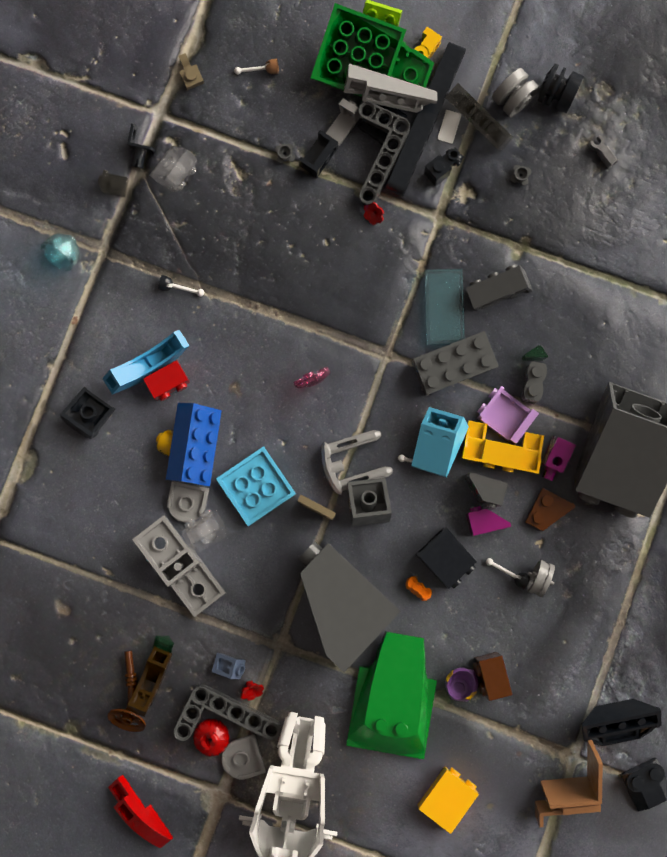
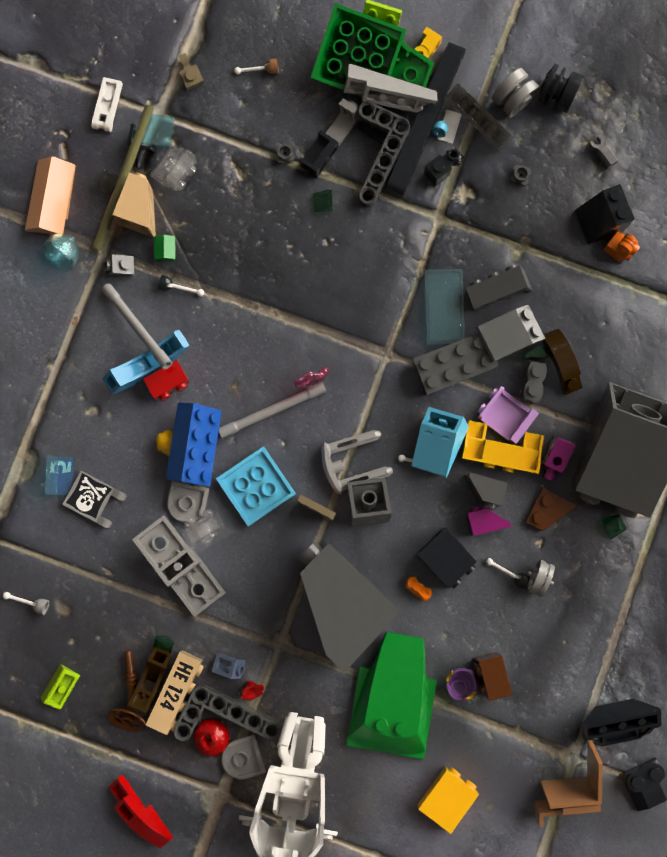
black slope [60,387,115,439] -> none
red plant [364,202,384,225] -> none
none -> hinge [2,592,49,615]
none -> light nougat slope [25,156,76,236]
none -> lime slope [41,664,80,710]
none -> clear light blue panel [45,456,75,496]
none -> flag [62,471,127,528]
none -> white plate [91,77,123,133]
none -> olive piece [92,105,154,251]
none -> light grey piece [102,284,172,369]
none -> bracket [103,254,134,277]
none -> tan slope [112,173,156,238]
none -> clear light blue piece [141,114,174,147]
none -> tan brick [146,650,204,735]
none -> green piece [154,235,175,262]
none -> light grey piece [219,382,327,439]
none -> clear green slope [313,189,333,212]
none -> medium azure hinge [432,121,448,138]
none -> dark grey slope [476,305,545,362]
none -> dark brown arch [542,329,583,395]
none -> black slope [575,184,635,245]
none -> clear green slope [598,514,627,540]
none -> orange brick [603,231,640,264]

